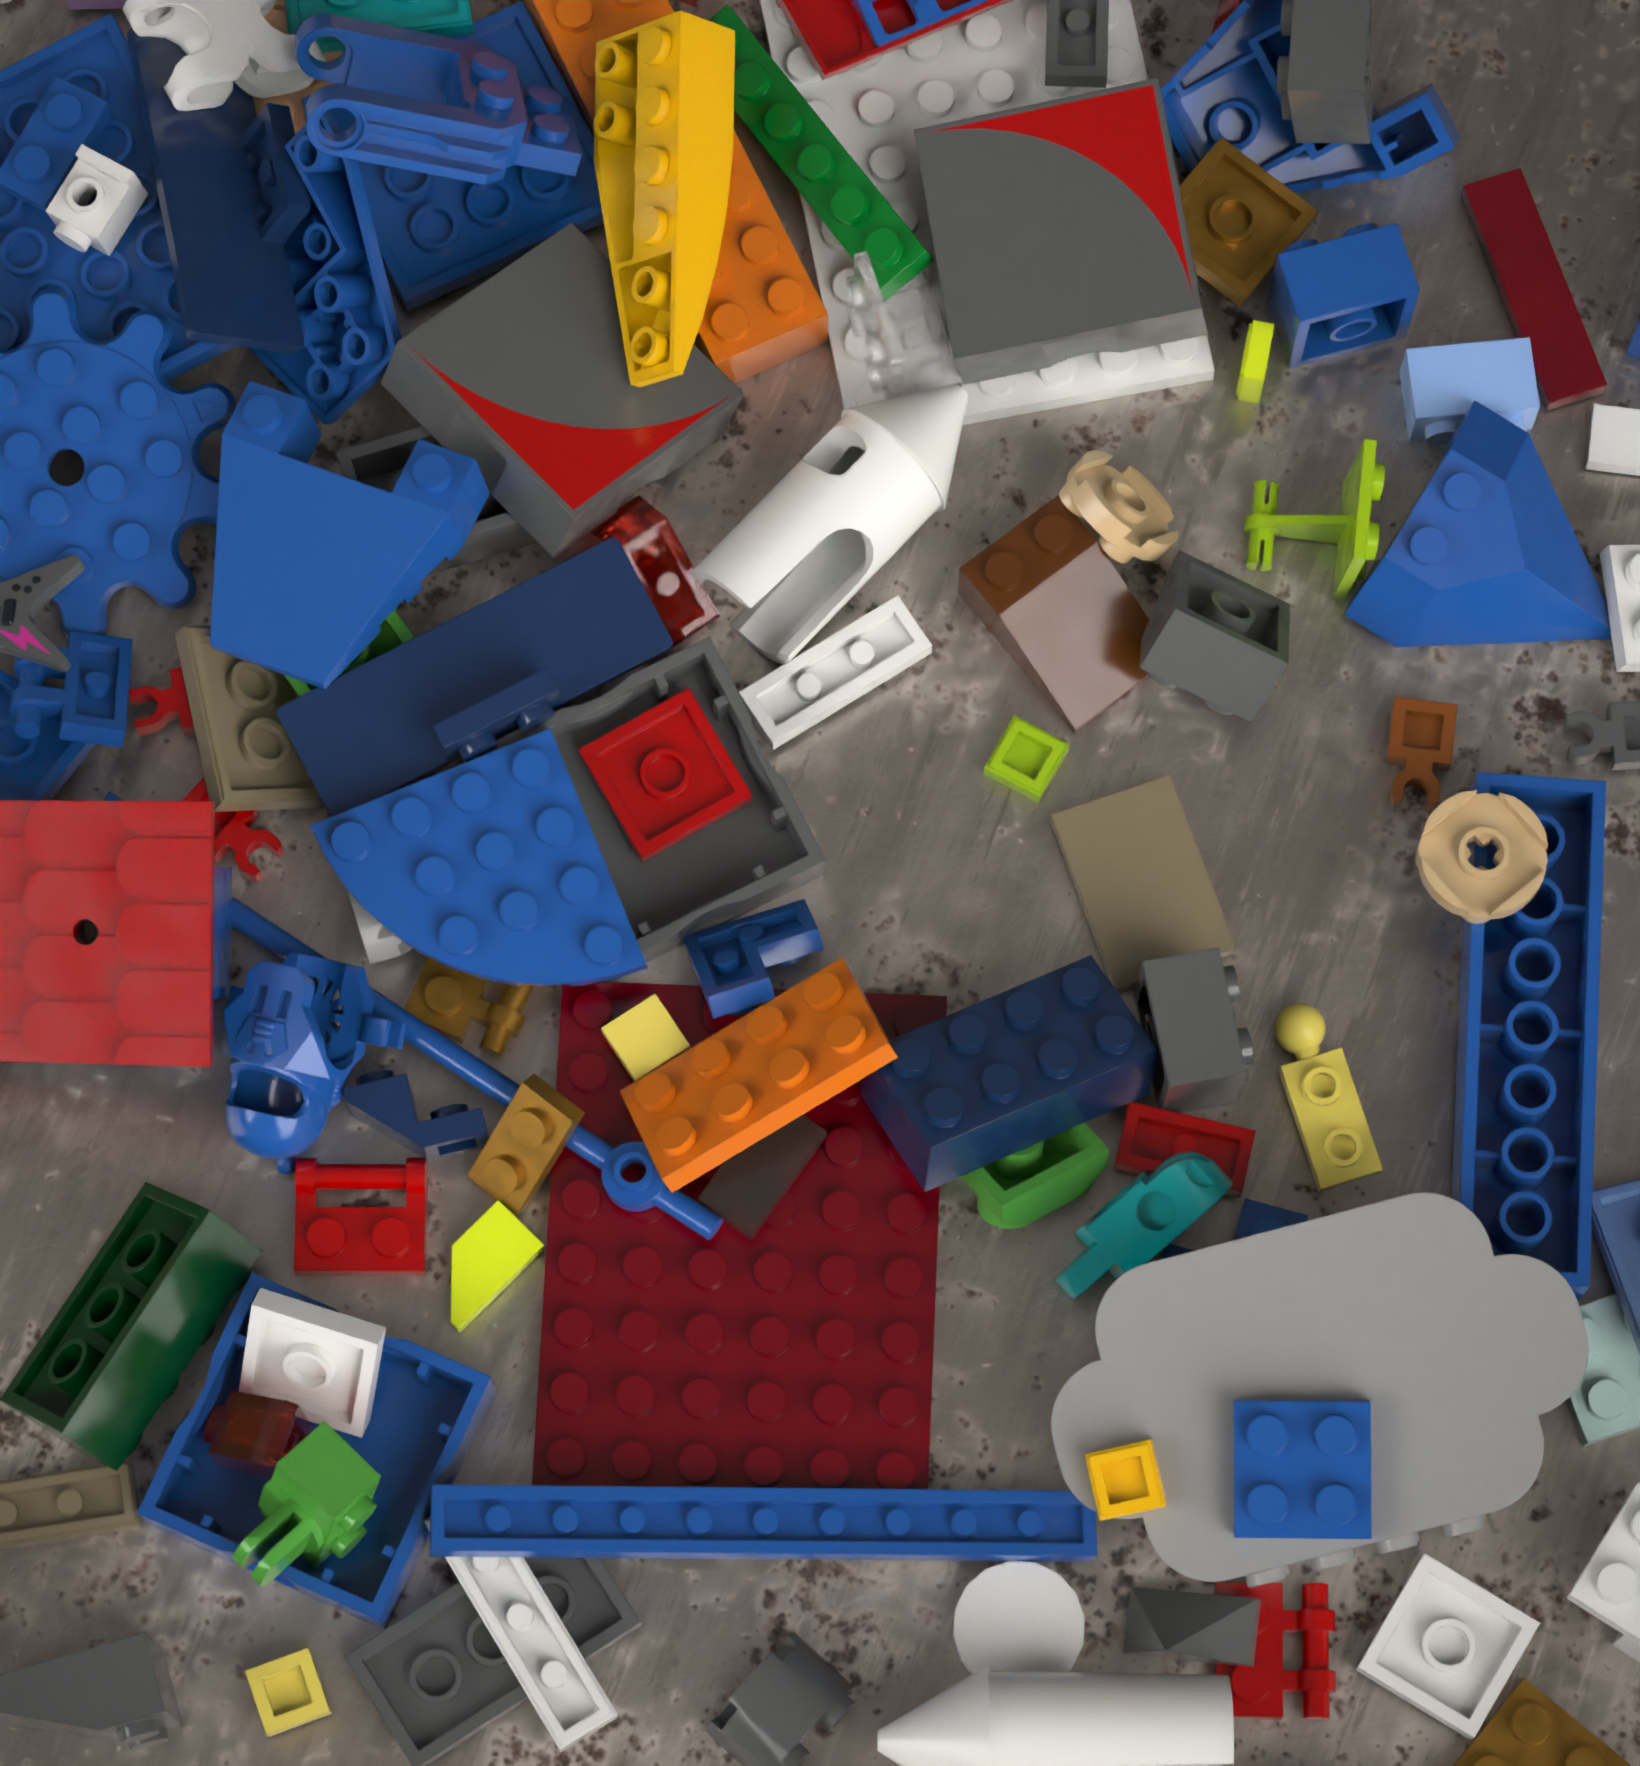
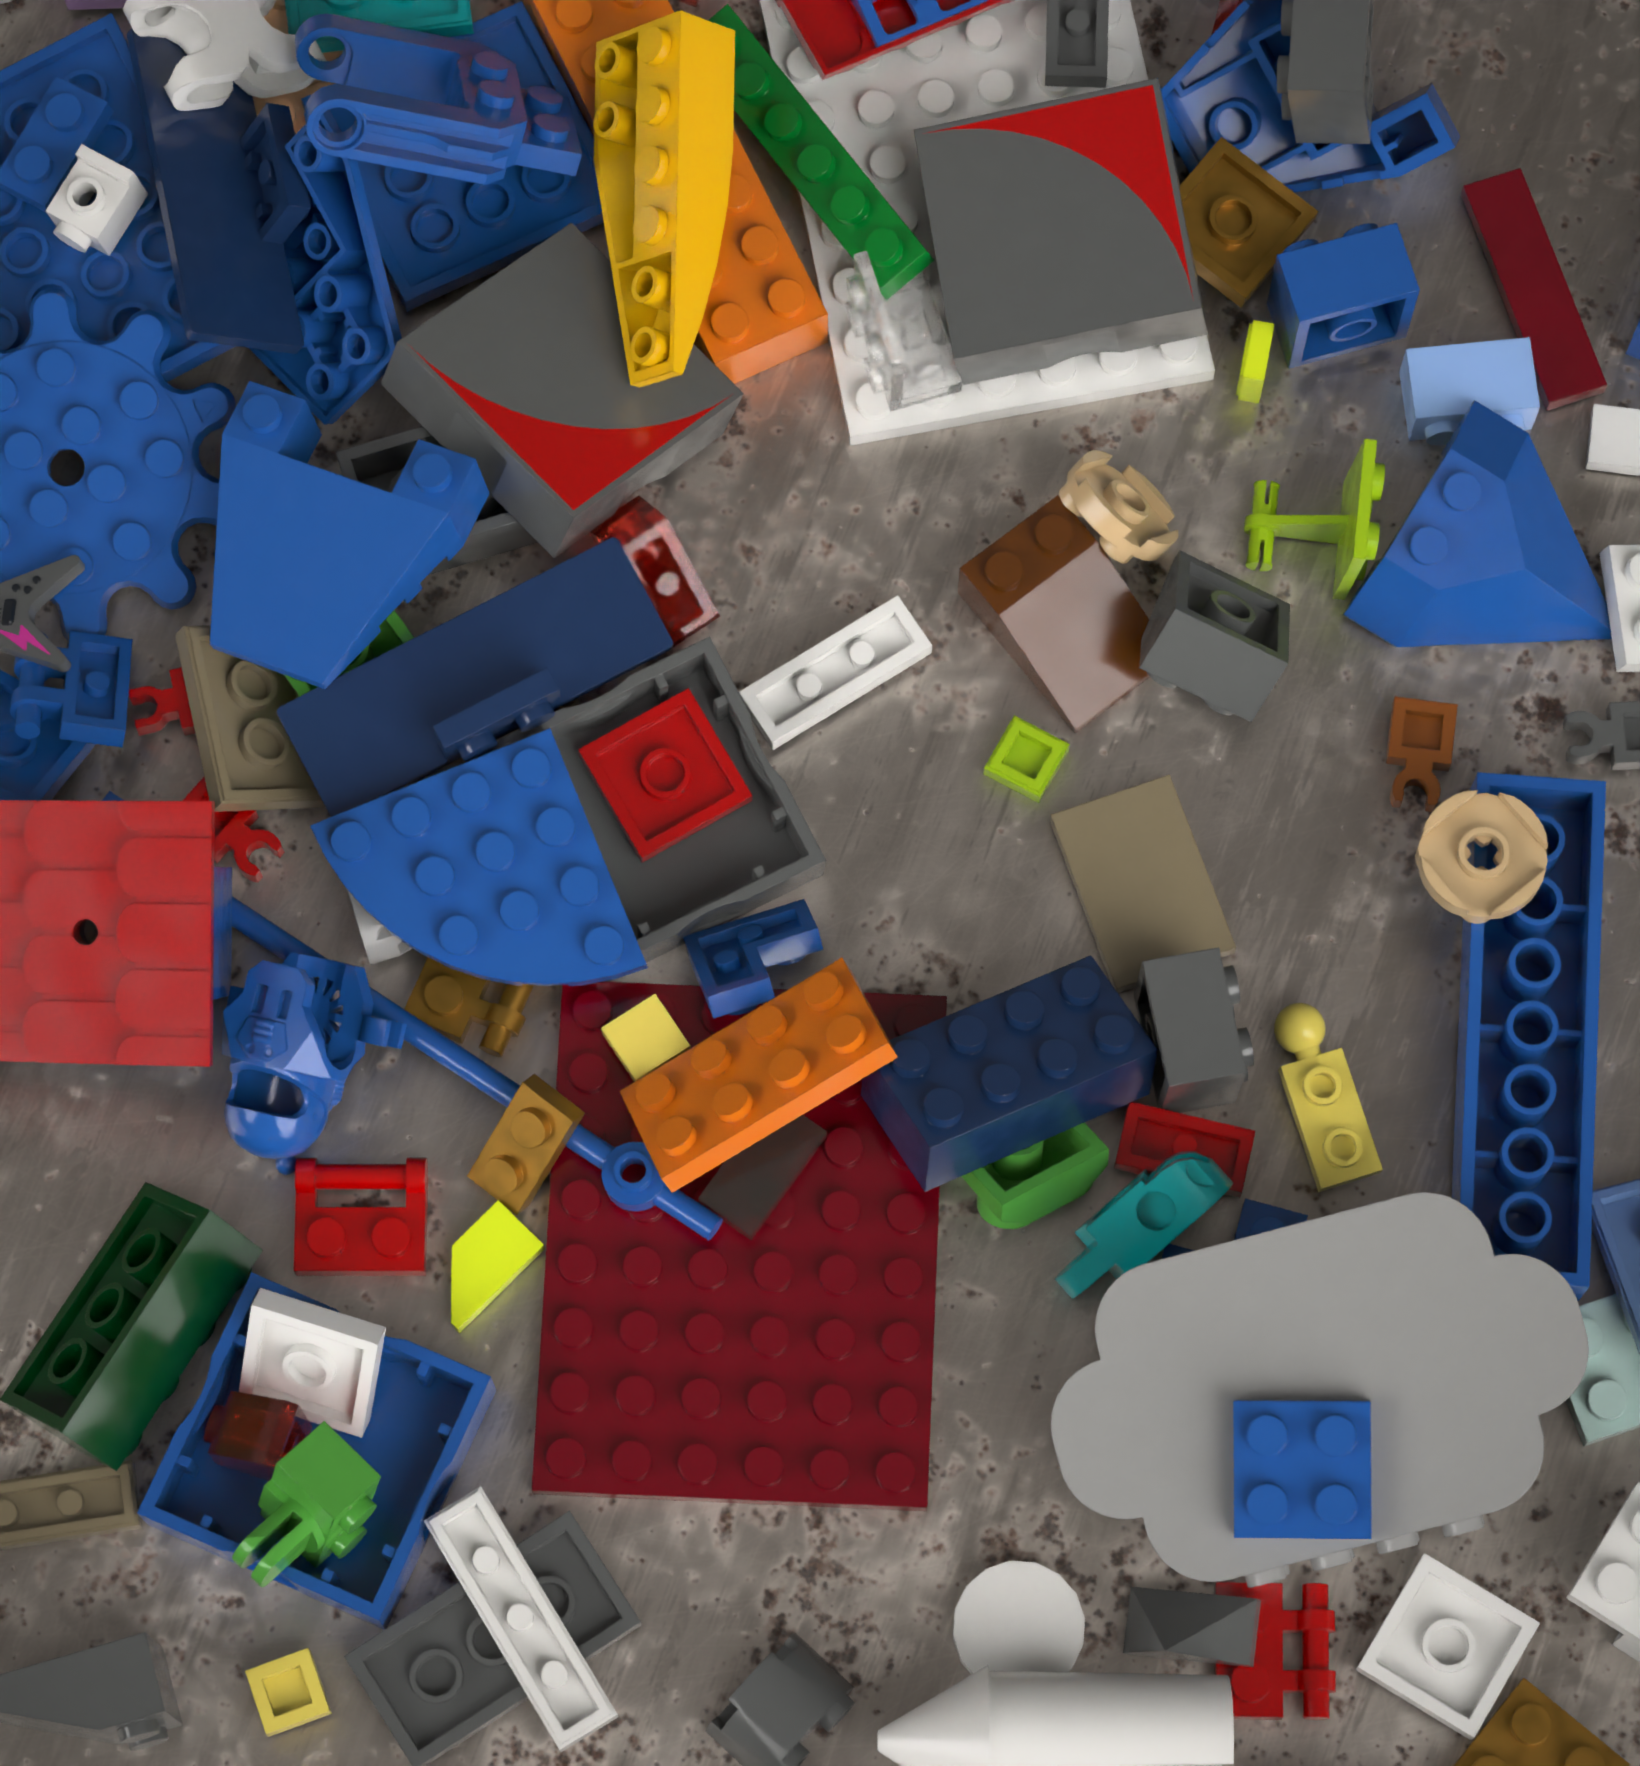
dark blue slope [343,1070,489,1161] -> none
blue plate [430,1484,1097,1562] -> none
white piece [691,384,968,665] -> none
yellow tile [1084,1439,1168,1521] -> none

